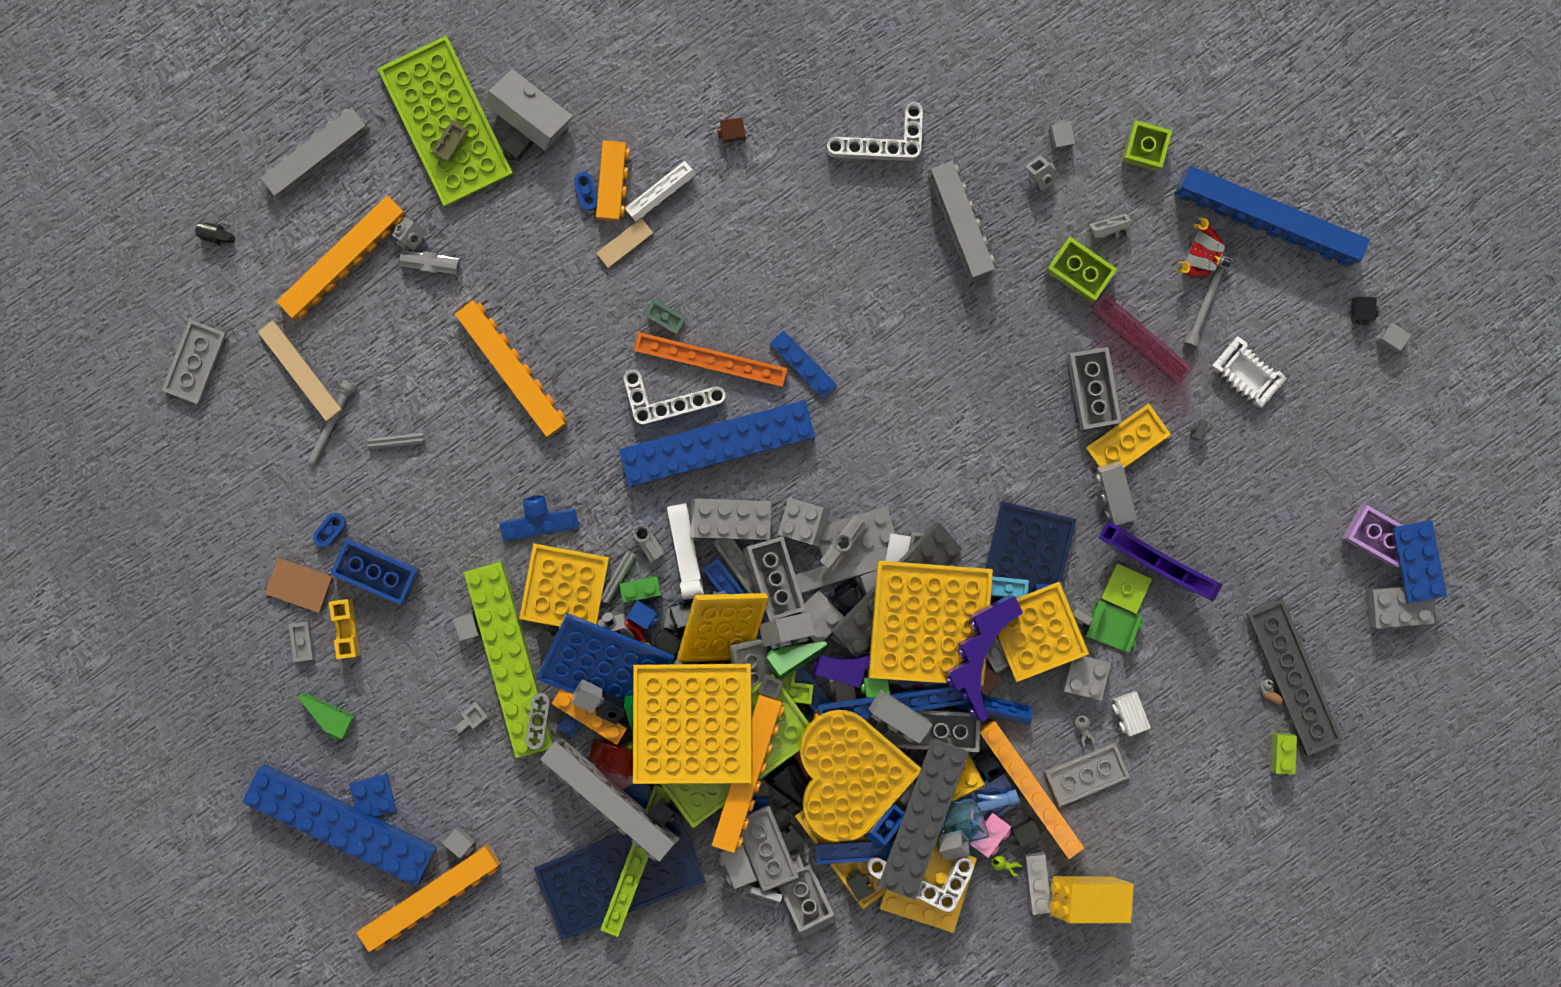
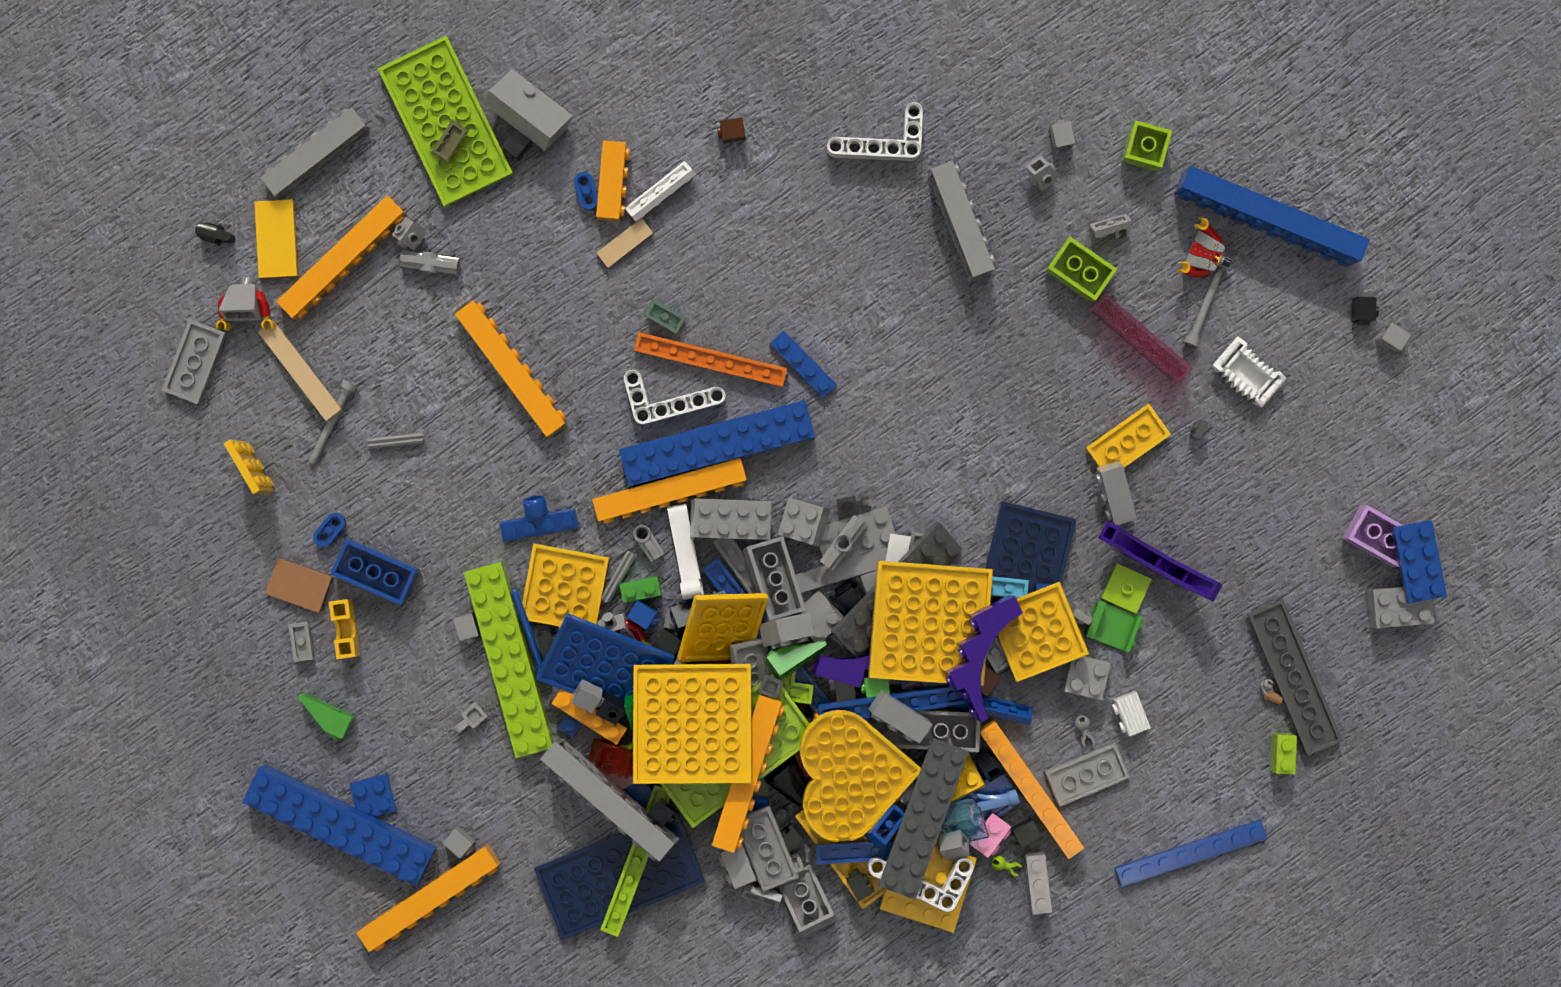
light grey beam [526,692,550,749] -> none
yellow brick [1049,876,1134,923] -> none
light grey brick [1067,347,1122,431] -> none
none -> light grey torso [216,277,276,331]
none -> yellow plate [223,439,274,495]
none -> yellow tile [254,199,298,279]
none -> blue piece [511,589,543,676]
none -> light orange brick [592,458,747,524]
none -> clear smoke plate [836,496,871,518]
none -> blue plate [1114,819,1267,887]

